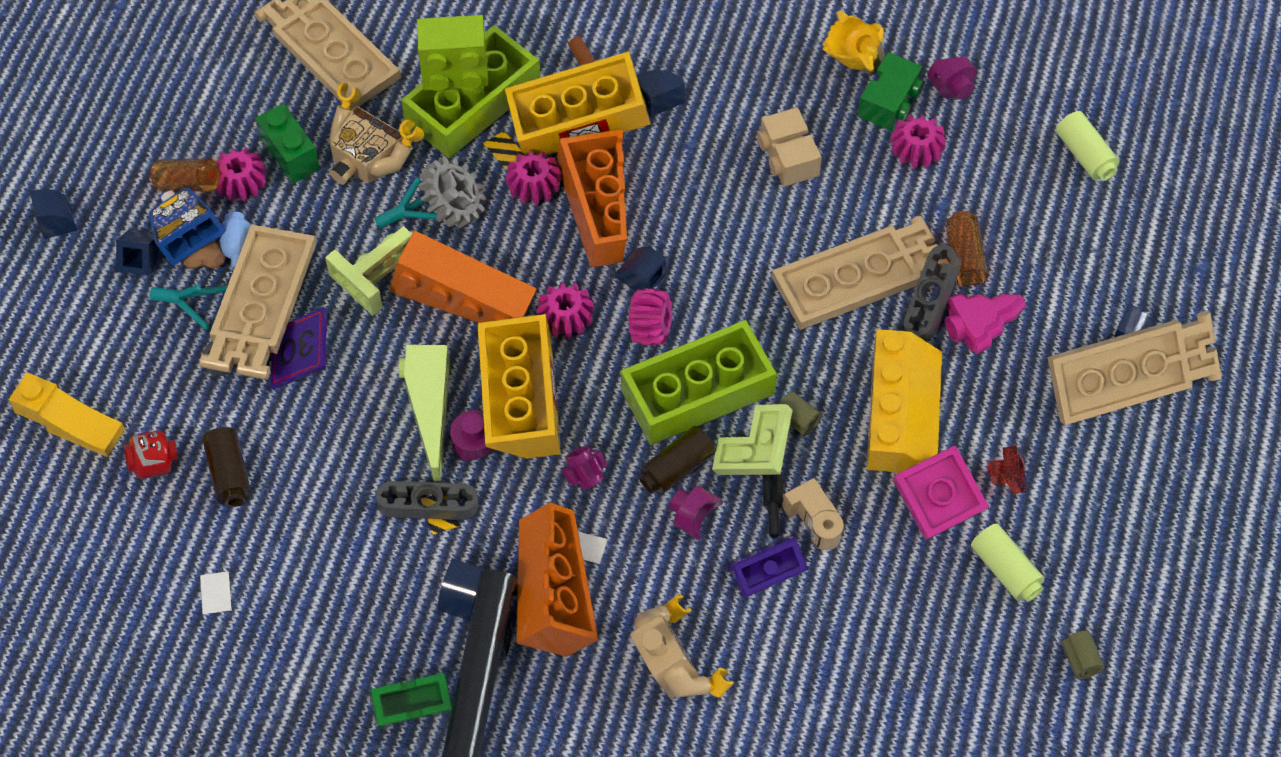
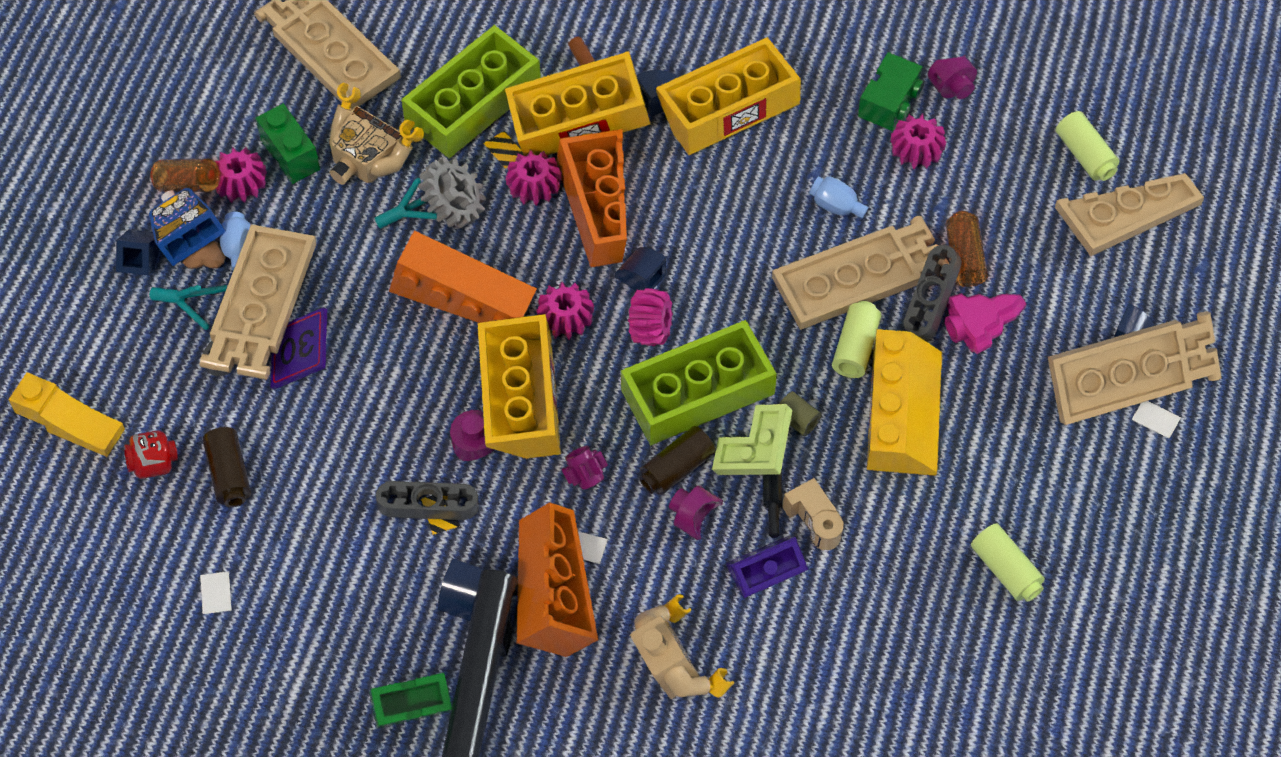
dark blue brick [30,189,77,239] -> none
yellowish green bracket [325,226,412,316] -> none
yellowish green slope [399,345,450,483] -> none
lime brick [417,15,489,91] -> none
tan piece [757,107,822,187] -> none
yellow hair [822,10,885,75] -> none
dark pink plate [892,445,990,541] -> none
clear red tile [987,445,1027,494] -> none
olive piece [1061,631,1105,680] -> none
none -> yellow slope [656,37,801,155]
none -> light blue plant [809,176,869,219]
none -> yellowish green brick [832,301,882,378]
none -> tan wing [1055,173,1204,256]
none -> white sticker [1132,401,1181,438]

